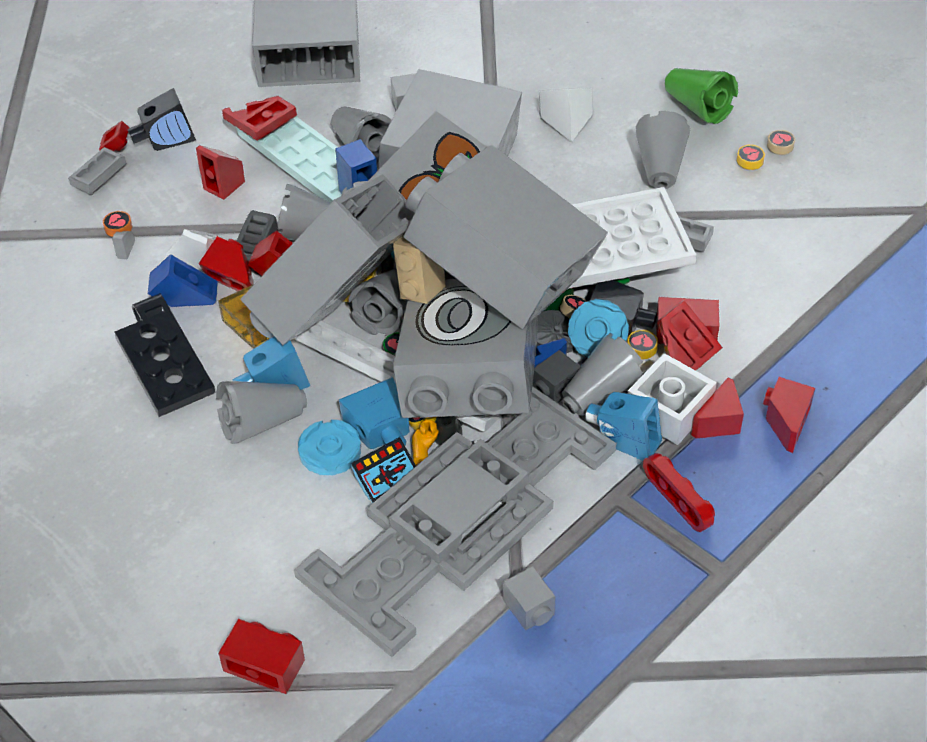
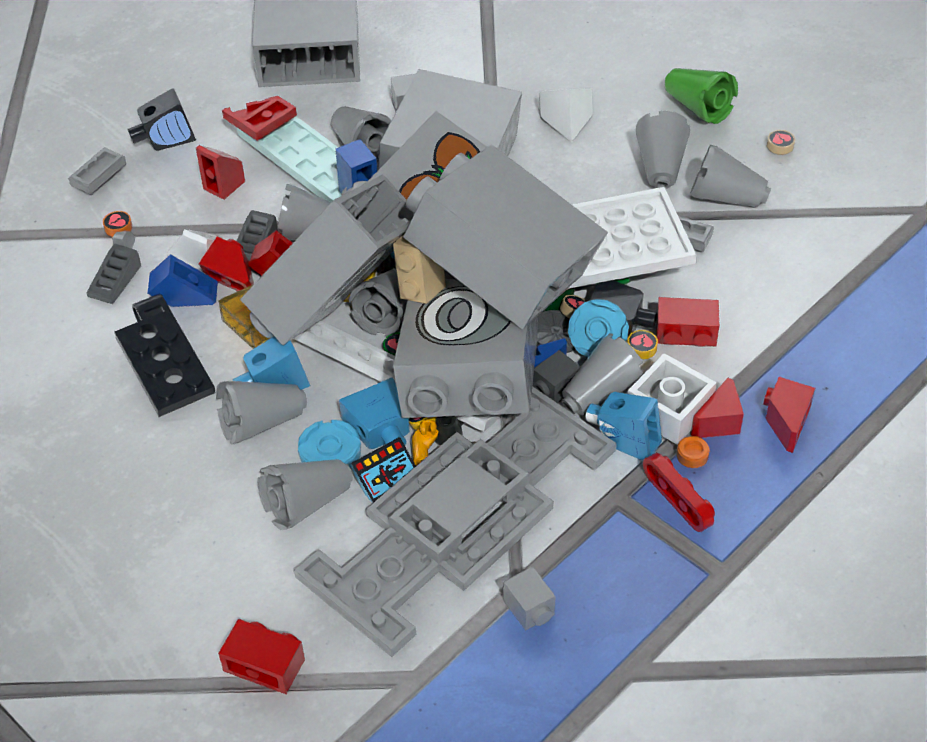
red plate [99,121,129,151] -> none
red wing [658,300,723,371] -> none
tile [737,145,765,170] -> none
none -> dark grey slope [87,244,141,304]
none -> light grey cone [258,459,353,530]
none -> orange tile [677,436,710,468]
none -> light grey cone [690,144,771,207]

